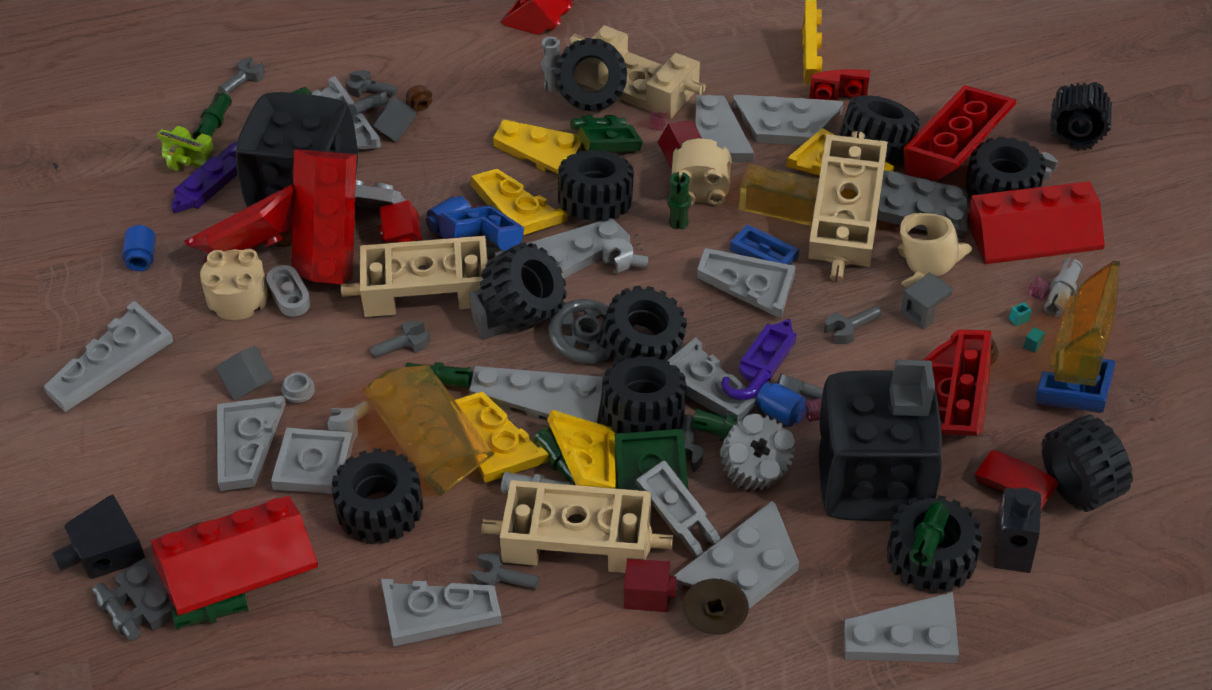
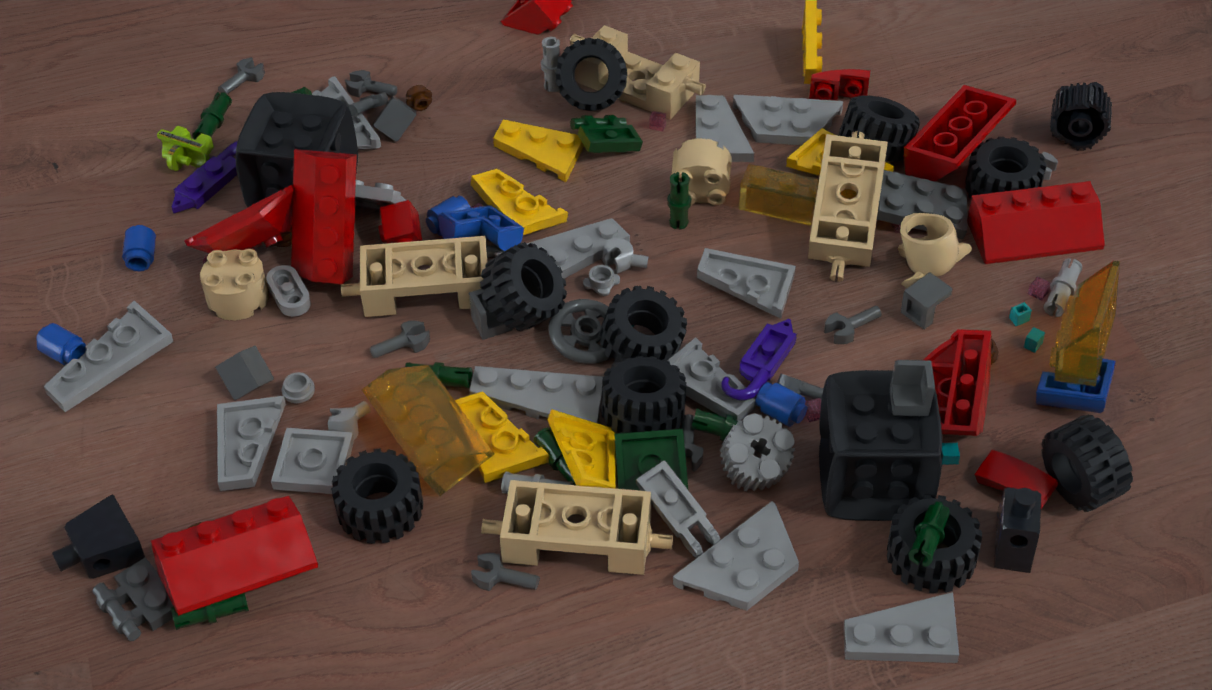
light grey wing [381,579,502,646] -> none
black tyre [558,150,634,222] -> none
dark red brick [623,558,677,612] -> none
dark red brick [658,121,702,169] -> none
dark brown piece [683,578,749,635] -> none
blue tile [730,224,799,265] -> none
none -> blue brick [36,323,86,365]
none -> light grey plate [583,265,620,296]
none -> teal piece [941,442,960,465]

